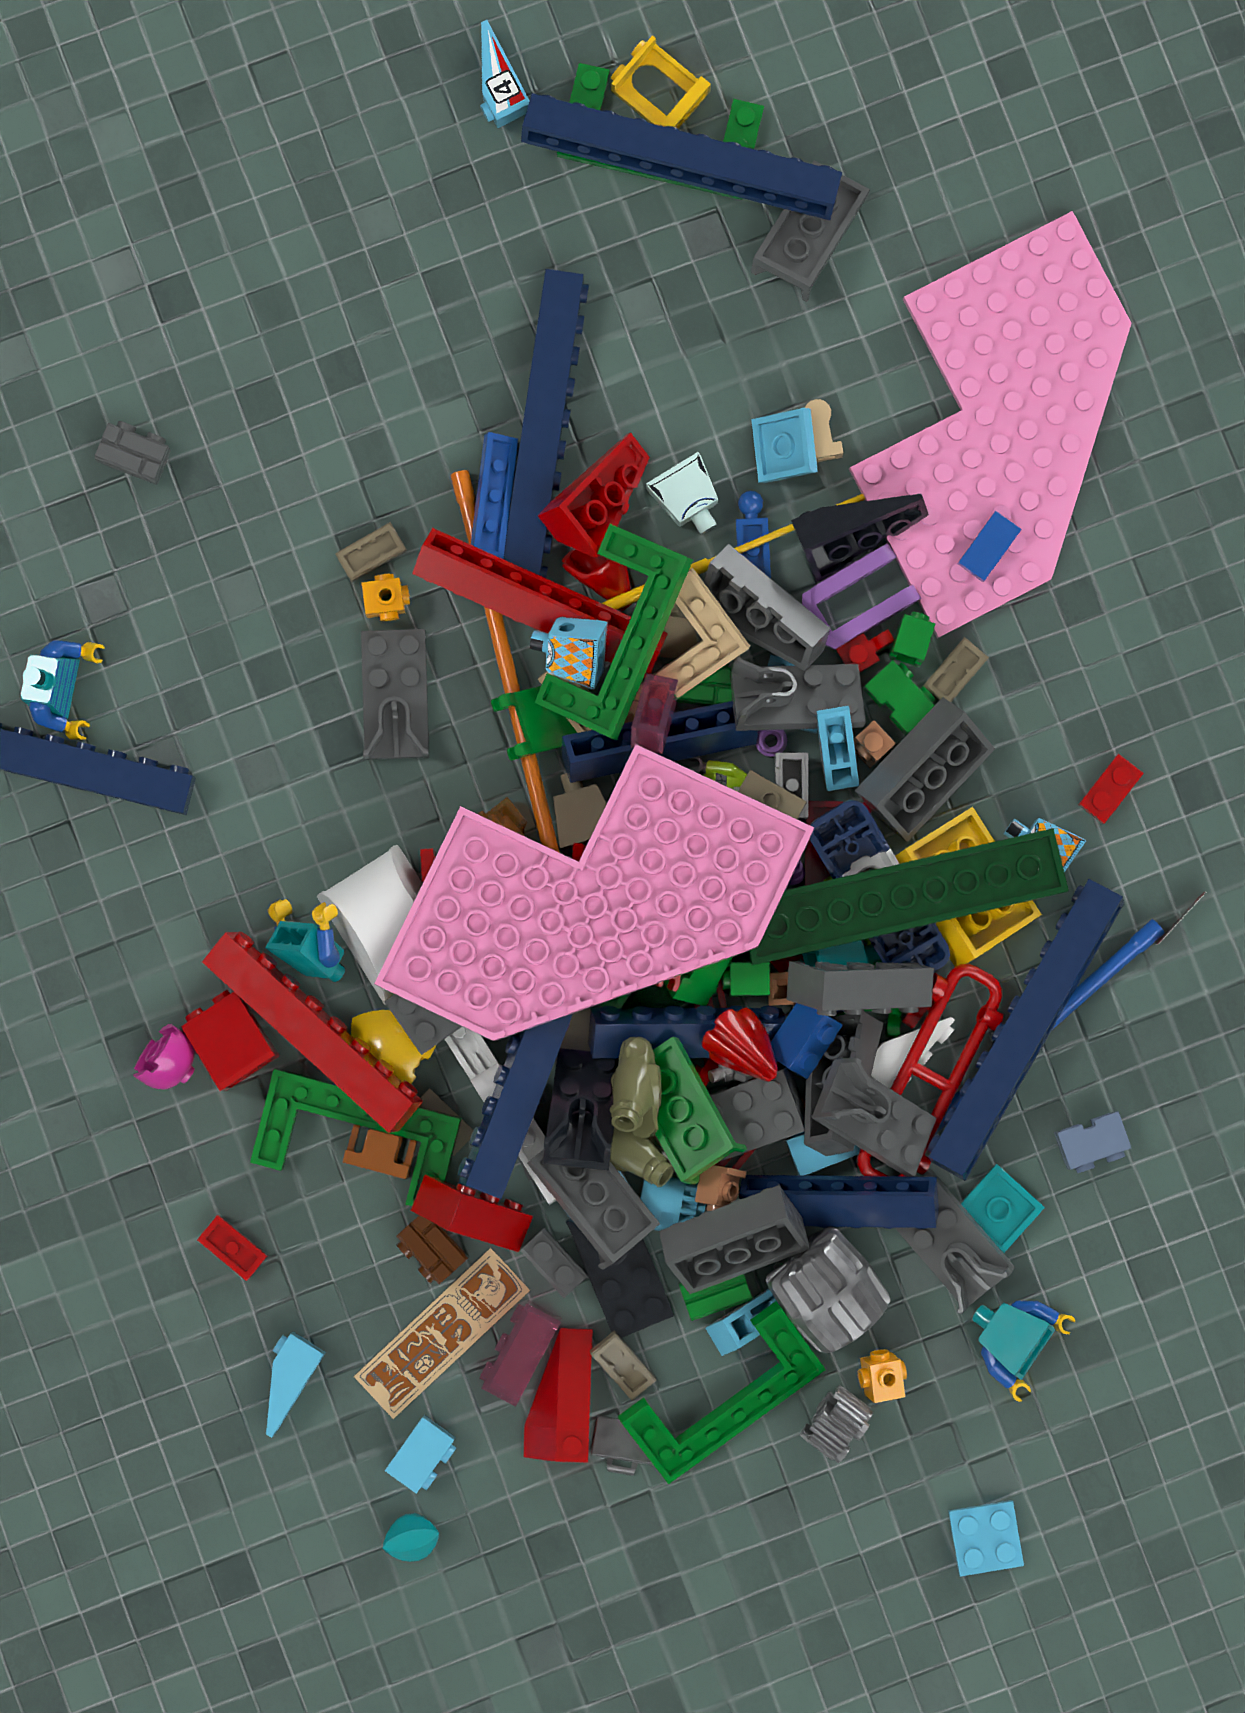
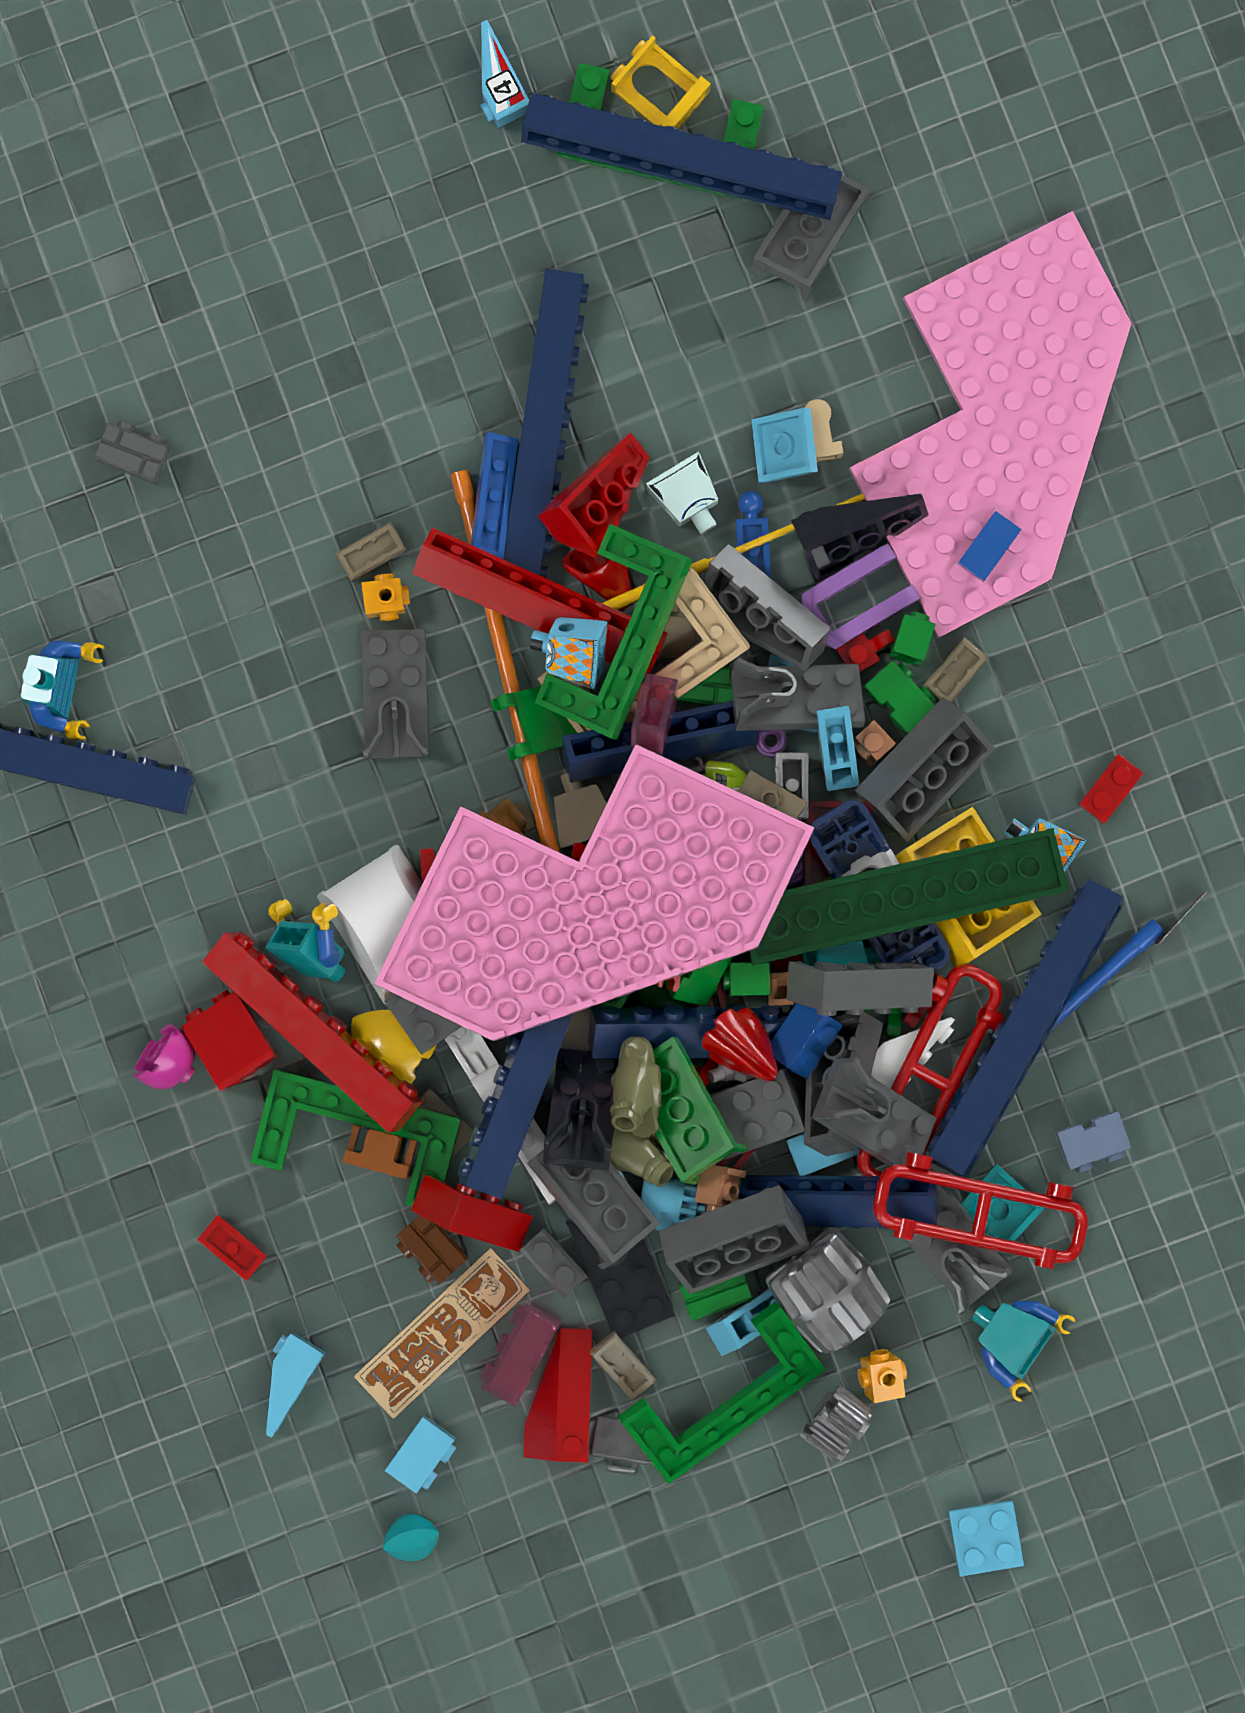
none -> red bar [873,1152,1088,1269]

